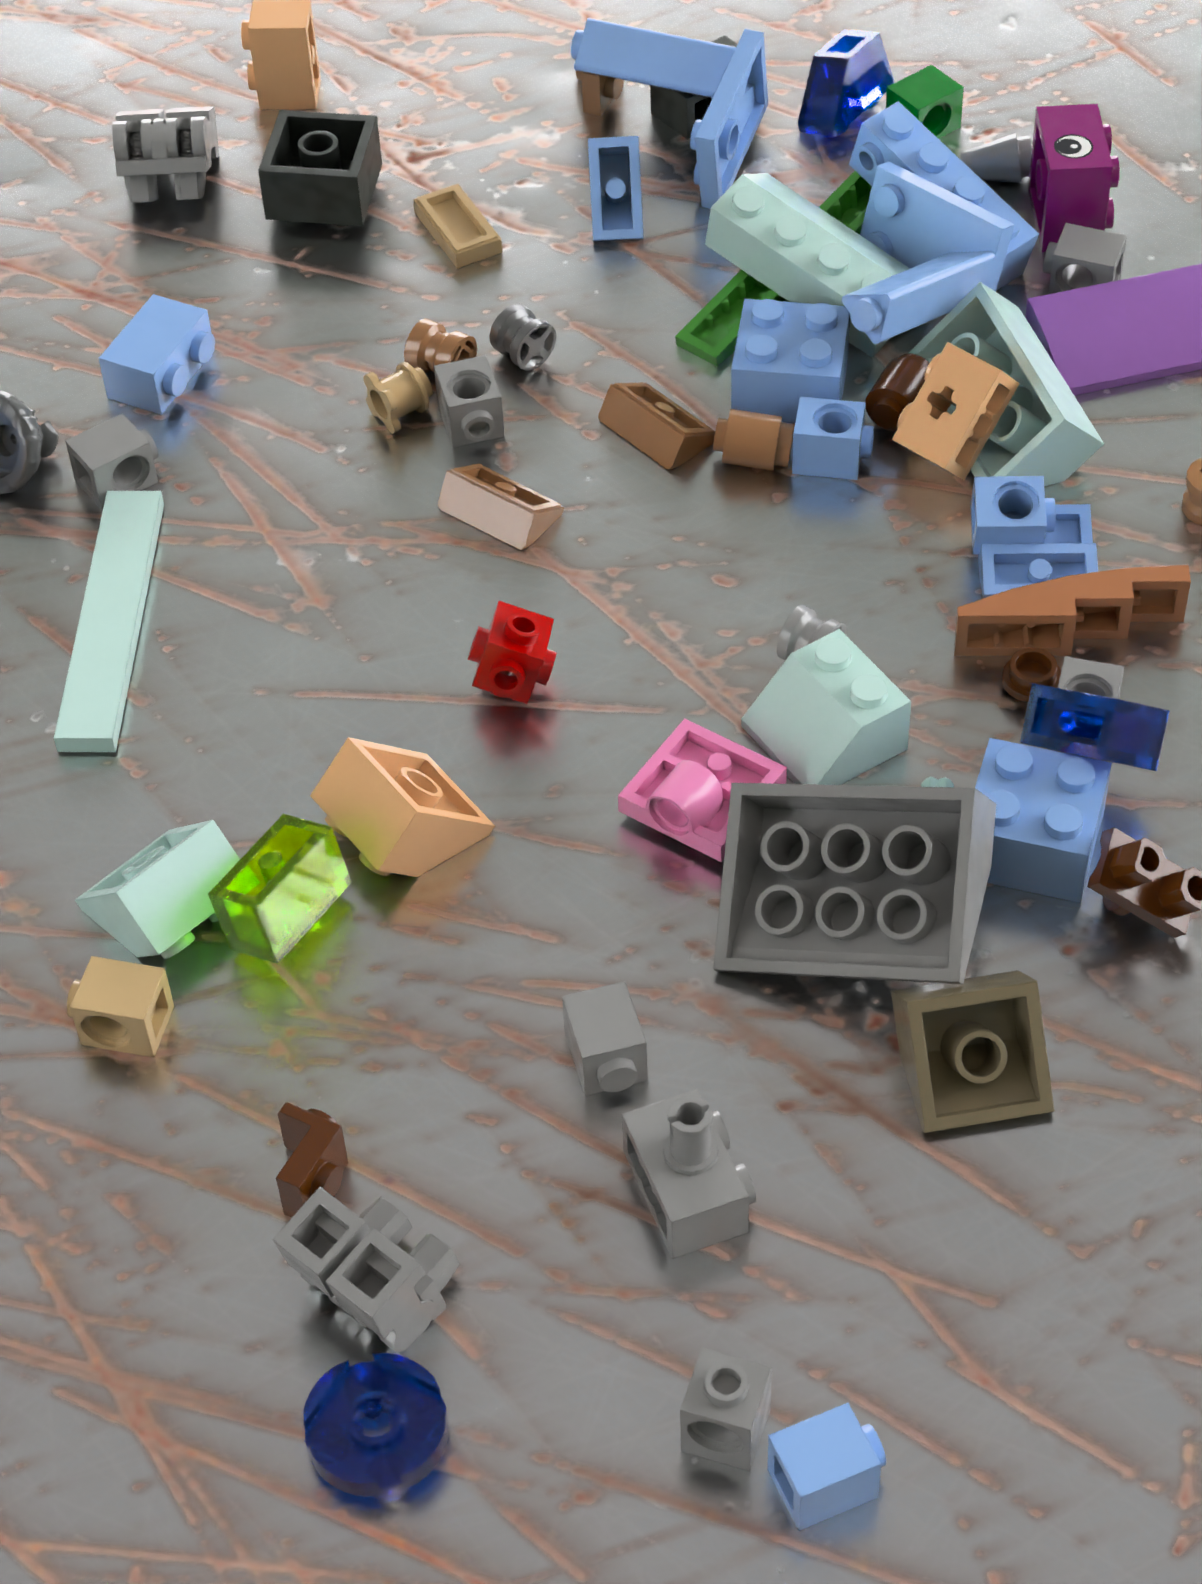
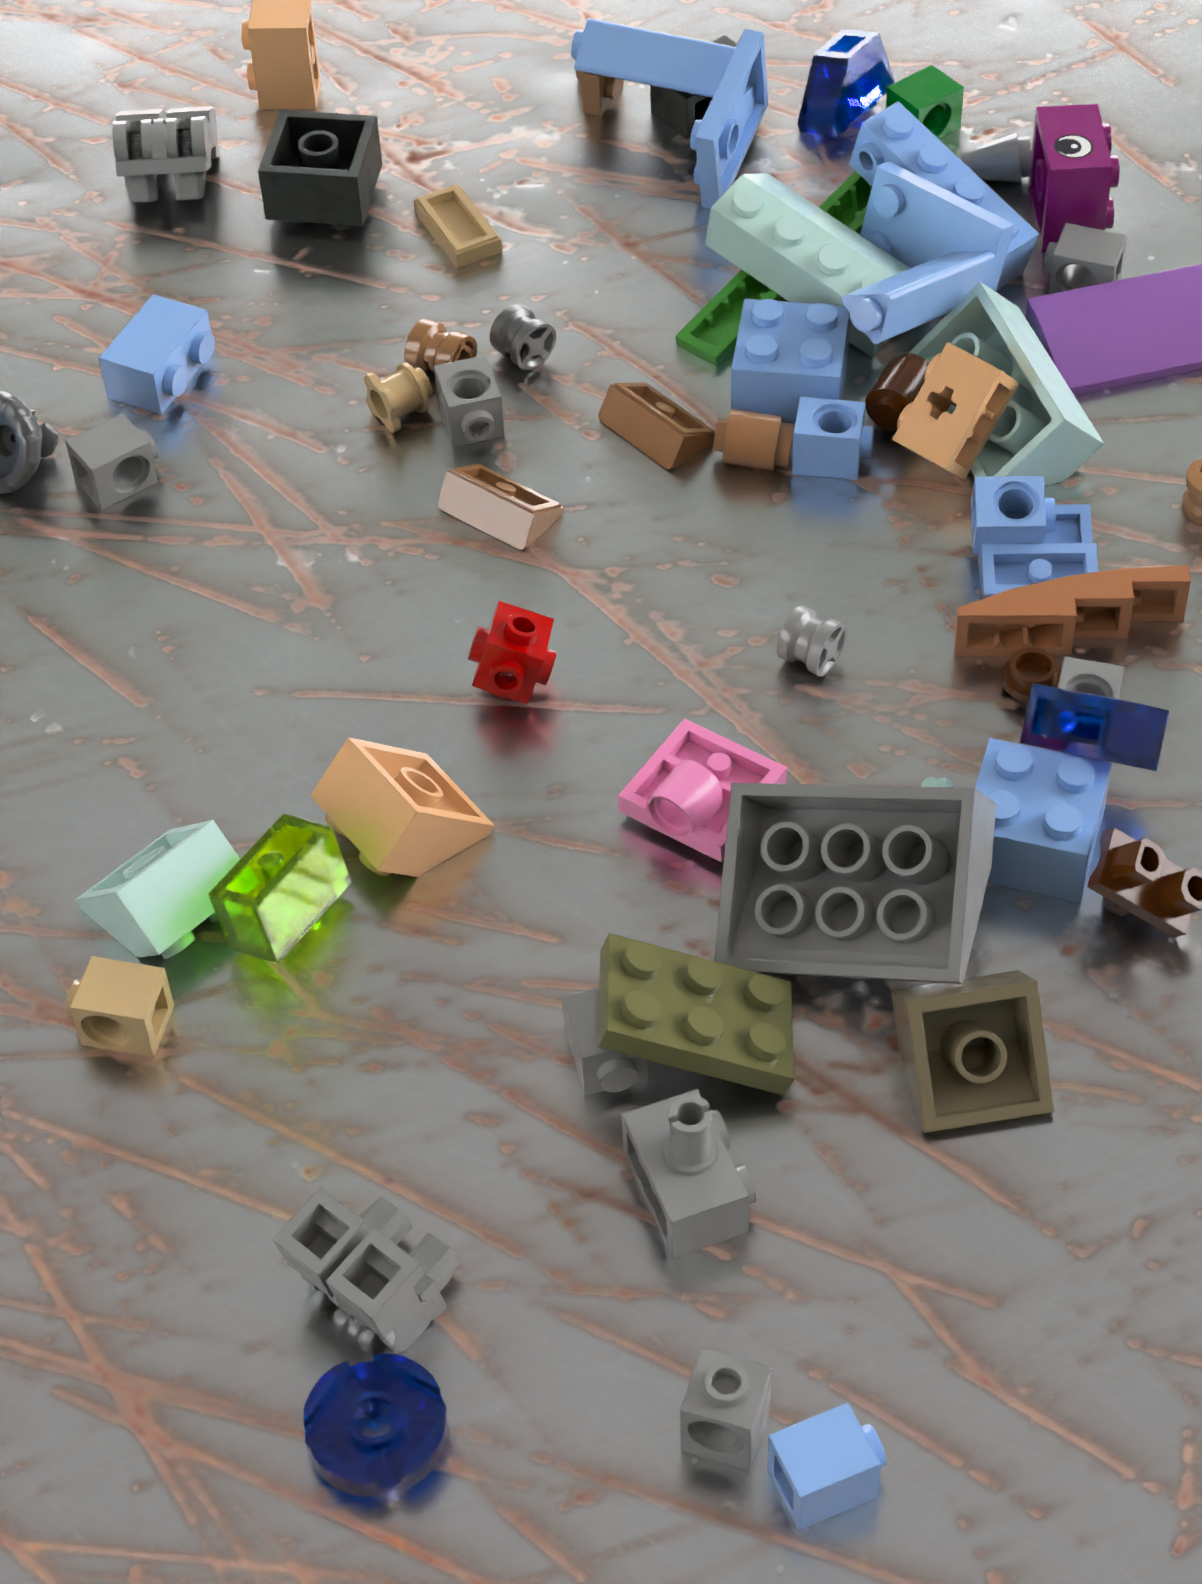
light aqua tile [54,491,164,752] -> none
reddish brown bracket [276,1102,348,1218] -> none
light blue slope [588,136,644,242] -> none
light aqua slope [741,629,911,785] -> none
none -> olive plate [598,933,795,1095]

